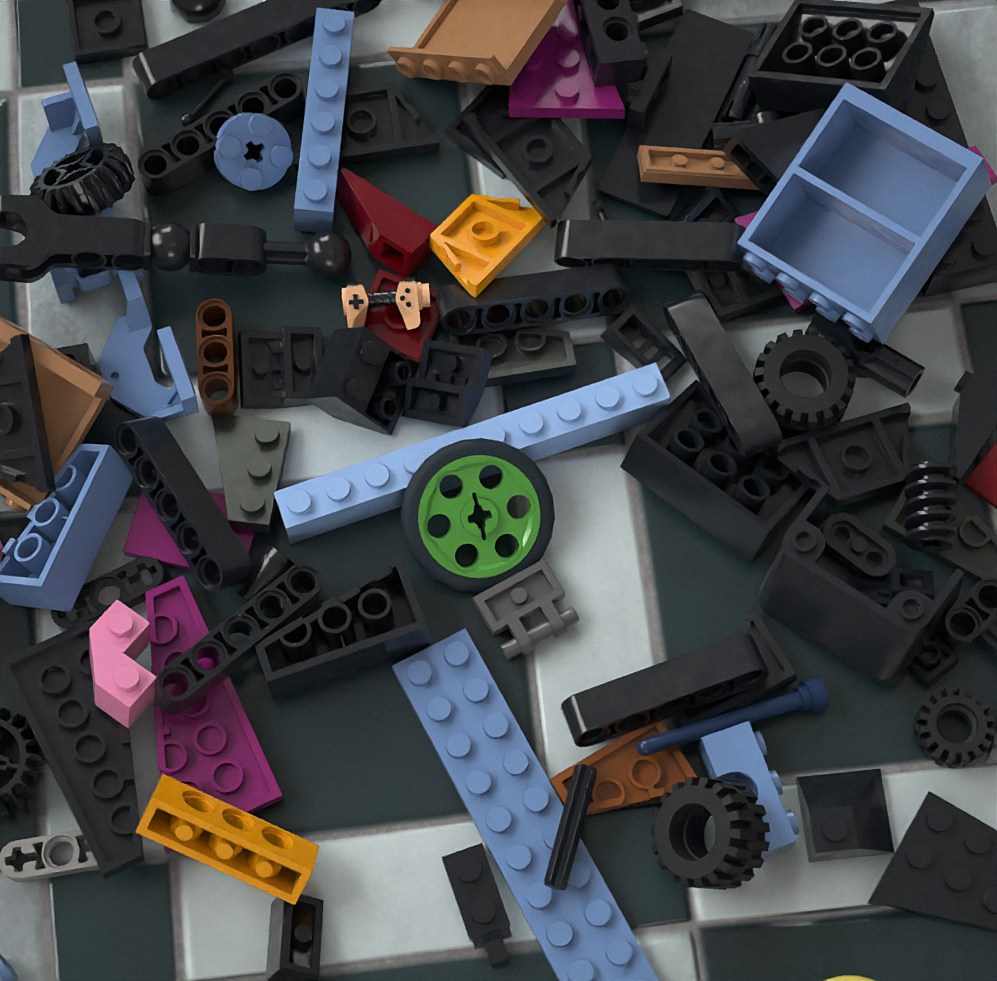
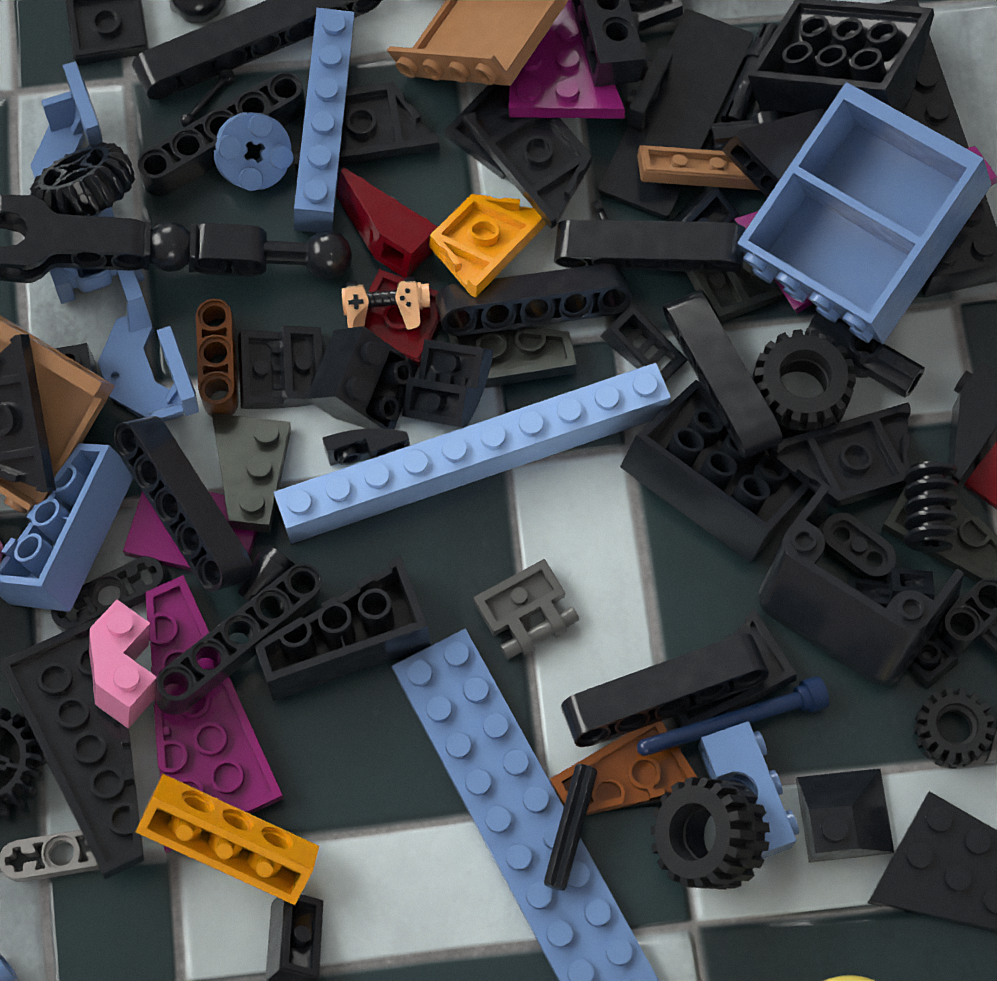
wedge [401,438,555,593] -> none
black hinge [441,843,512,968] -> none
none -> black slope [322,428,410,466]

